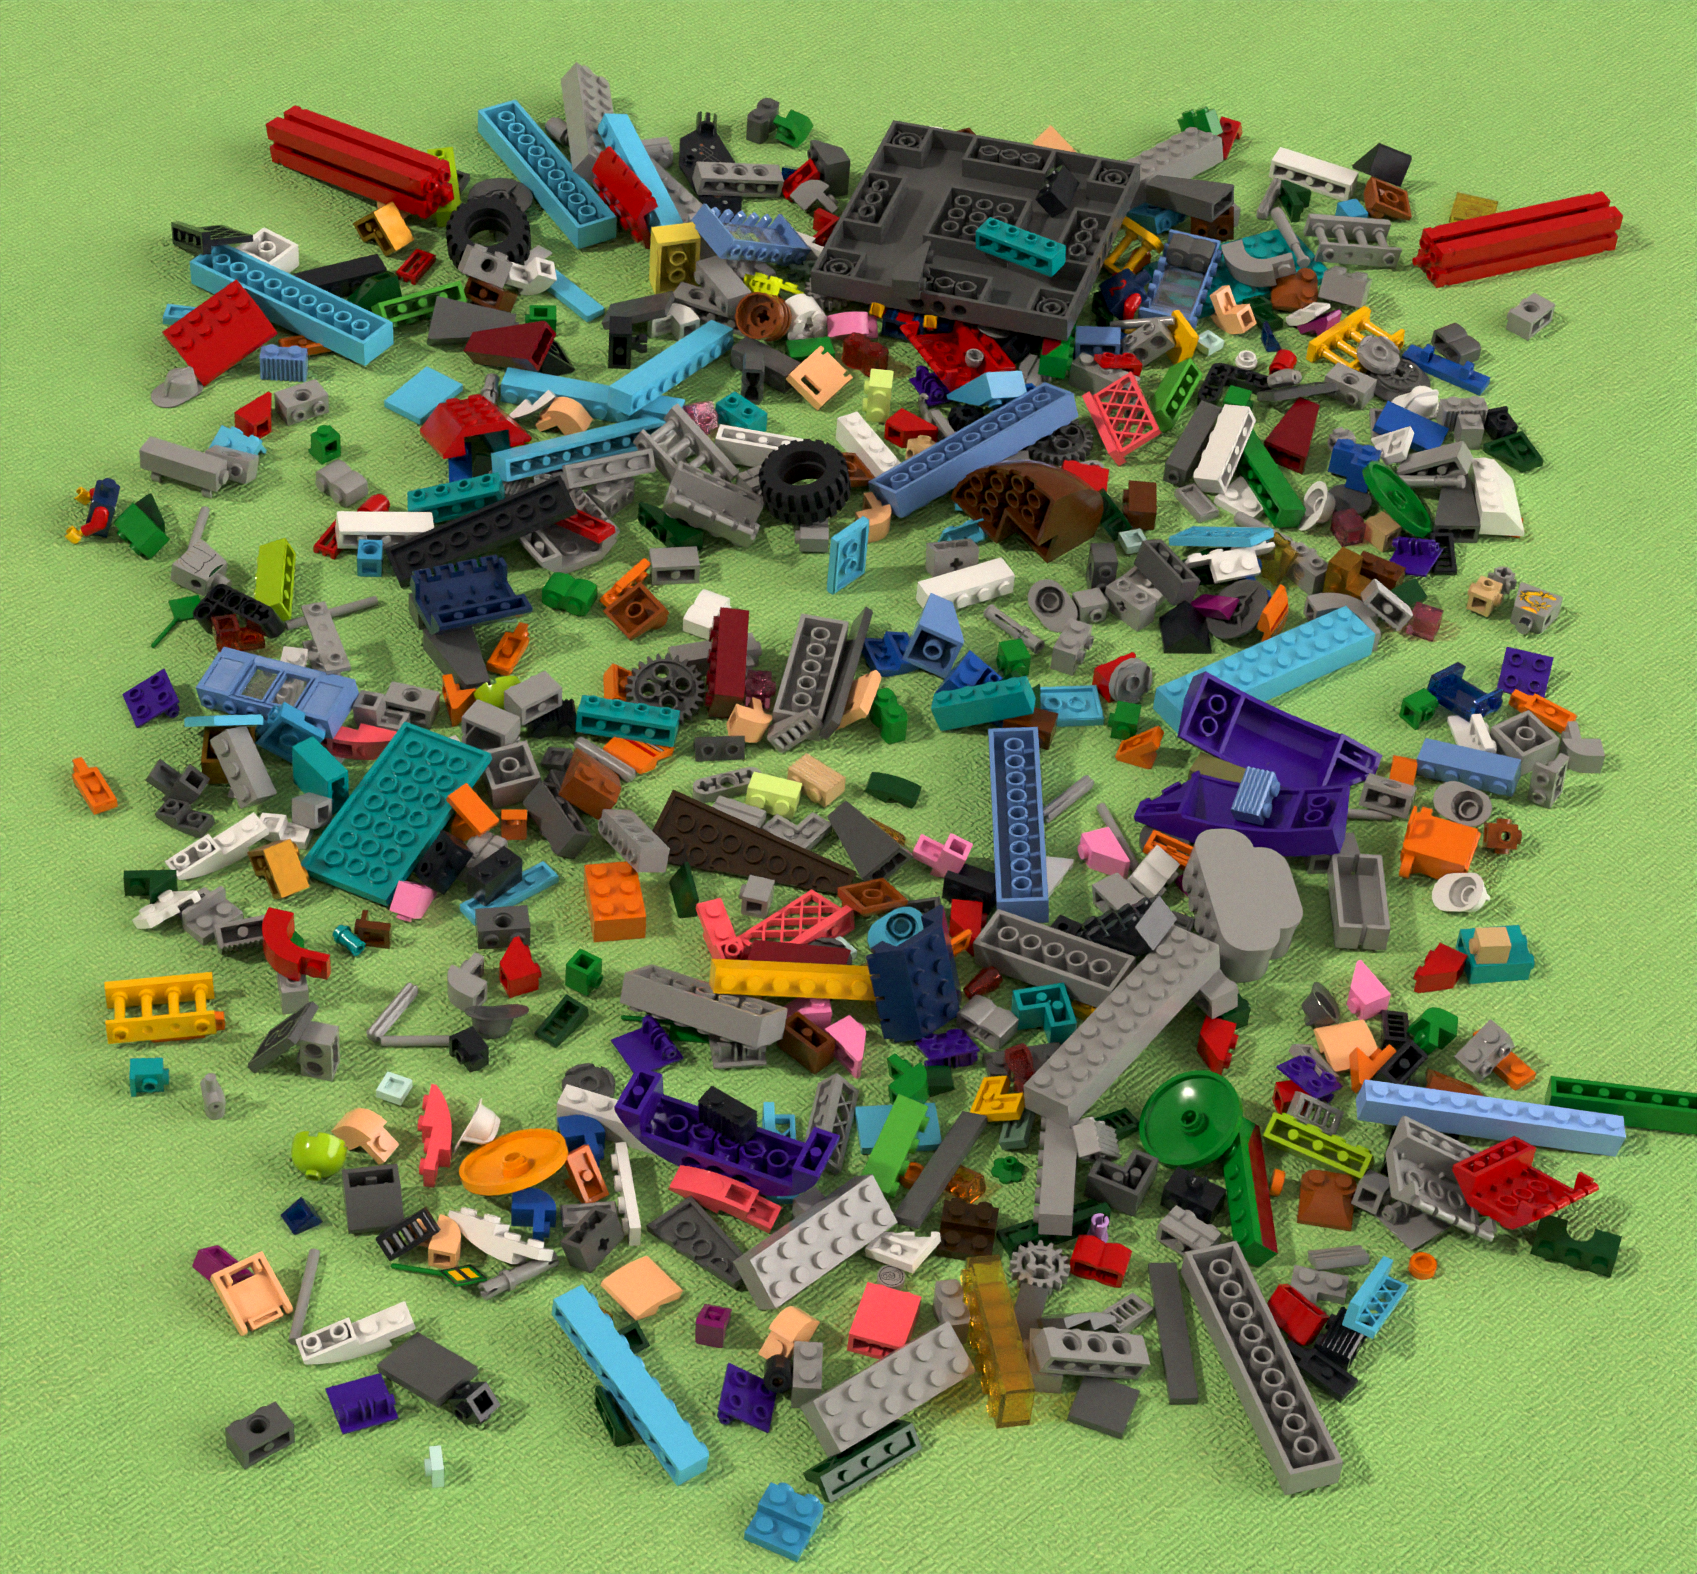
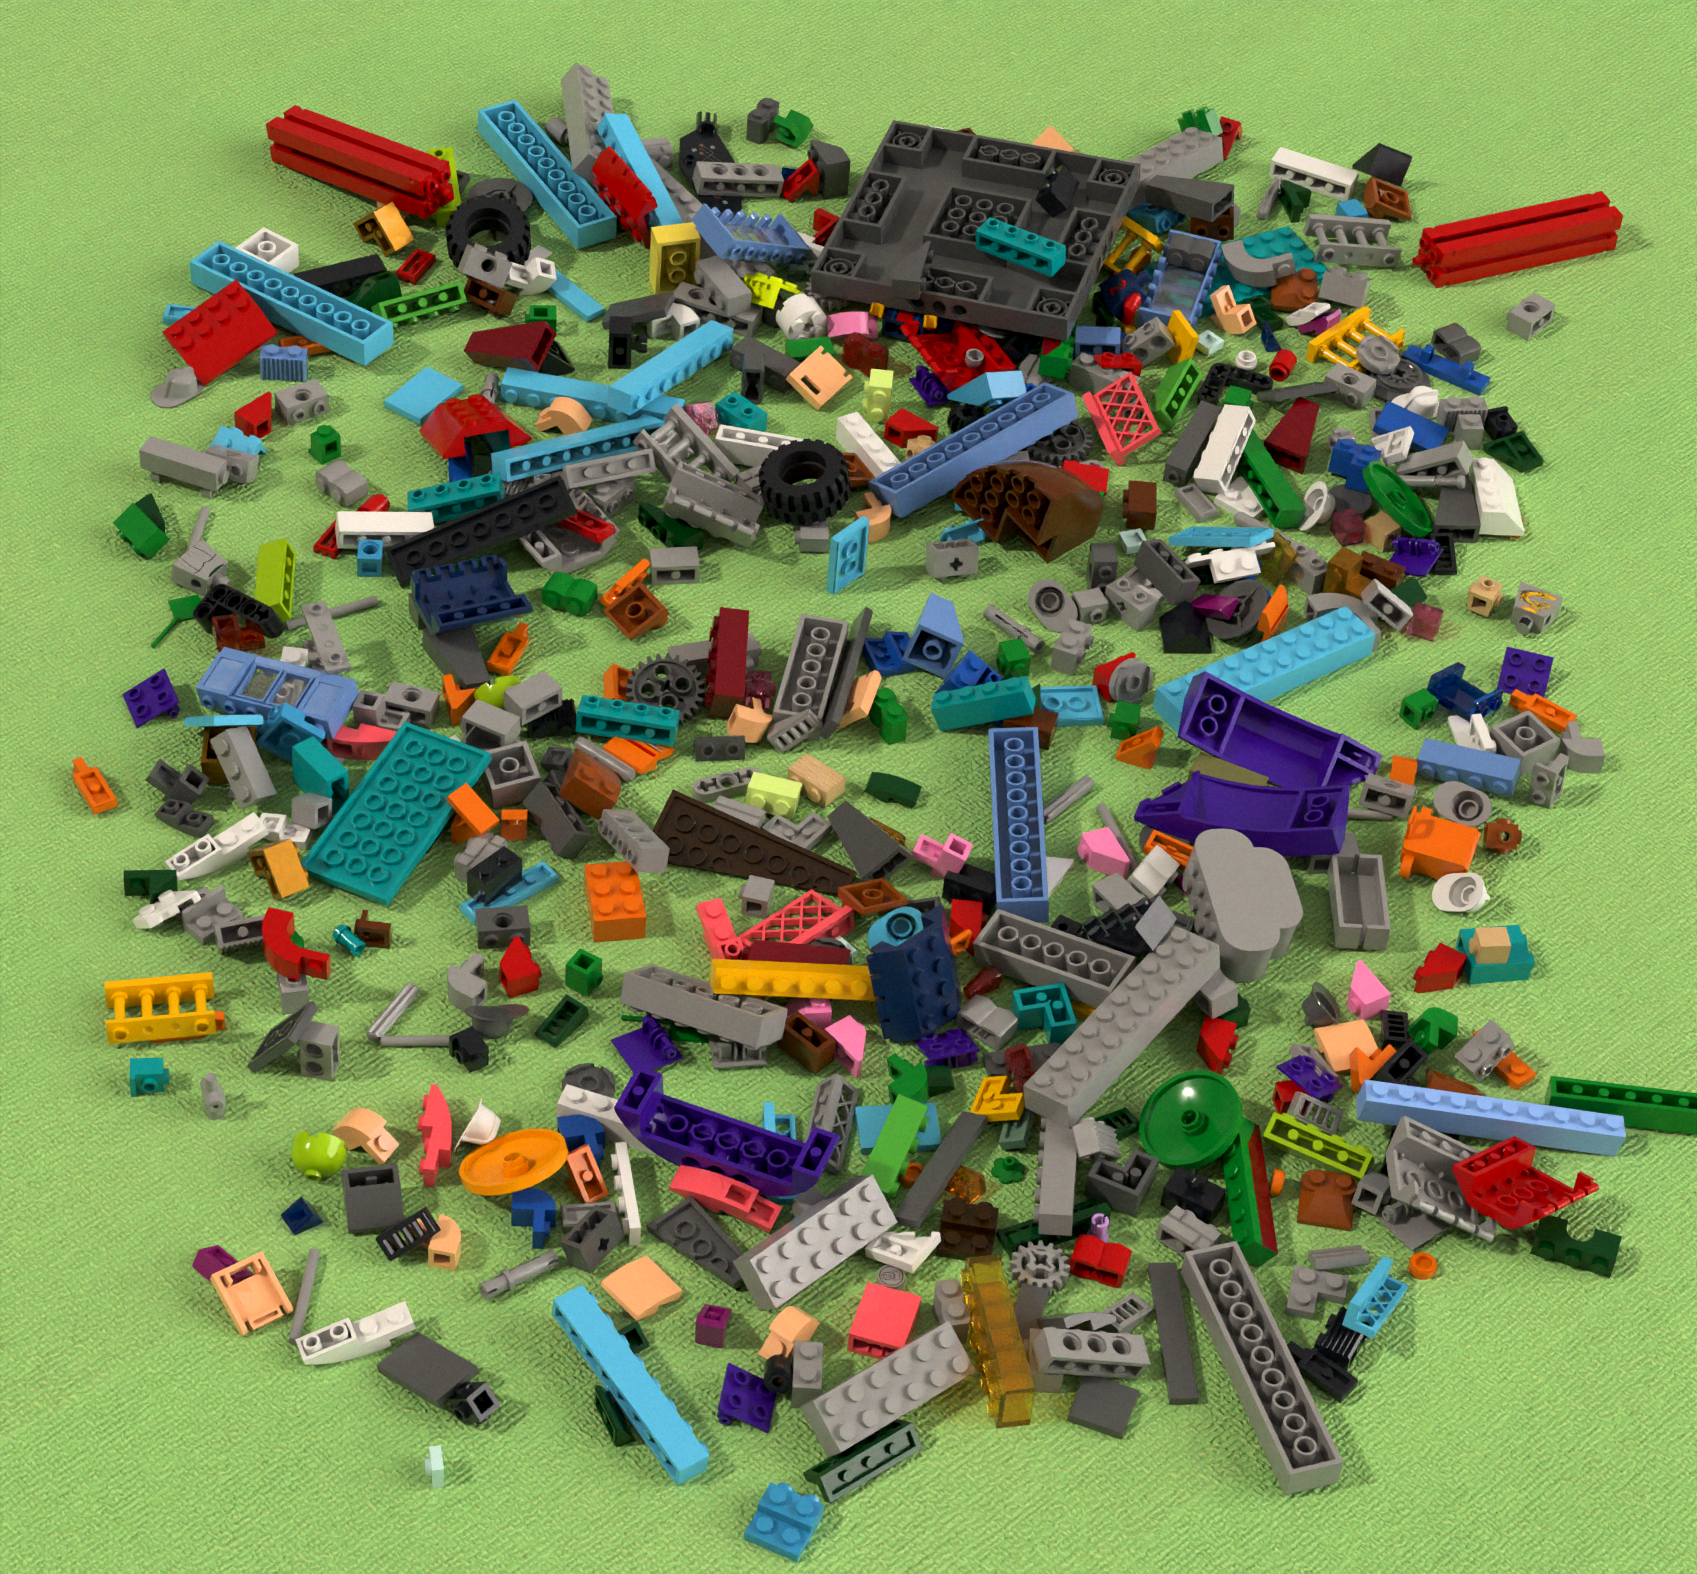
torso [65,478,120,544] -> none
black fence [171,221,253,255] -> none
dark grey brick [225,1401,295,1470] -> none
dark purple hinge [325,1373,398,1435] -> none
light aqua plate [376,1072,412,1106] -> none
bright pink slope [389,881,437,922] -> none
piece [391,1263,487,1287] -> none
black brick [413,830,474,895] -> none
dark grey slope [427,296,519,346] -> none
white slope [448,1207,554,1265] -> none
white slope [509,390,557,419] -> none
dark green slope [669,862,699,918] -> none
white brick [683,589,732,640] -> none
black brick [698,1086,758,1146] -> none
dark orange wheel [735,292,792,342] -> none
light grey brick [790,180,839,215] -> none
white brick [916,557,1015,610] -> none
light grey plate [918,393,956,442] -> none
dark green slope [1098,488,1133,541] -> none
light grey bar [1110,316,1175,329] -> none
medium blue brick [1231,766,1280,825] -> none
light grey piece [1267,368,1302,389] -> none
red brick [1267,1284,1329,1346] -> none
light grey piece [1270,207,1310,268] -> none
clear yellow tile [1449,192,1499,223] -> none
light grey gear [1488,566,1517,595] -> none

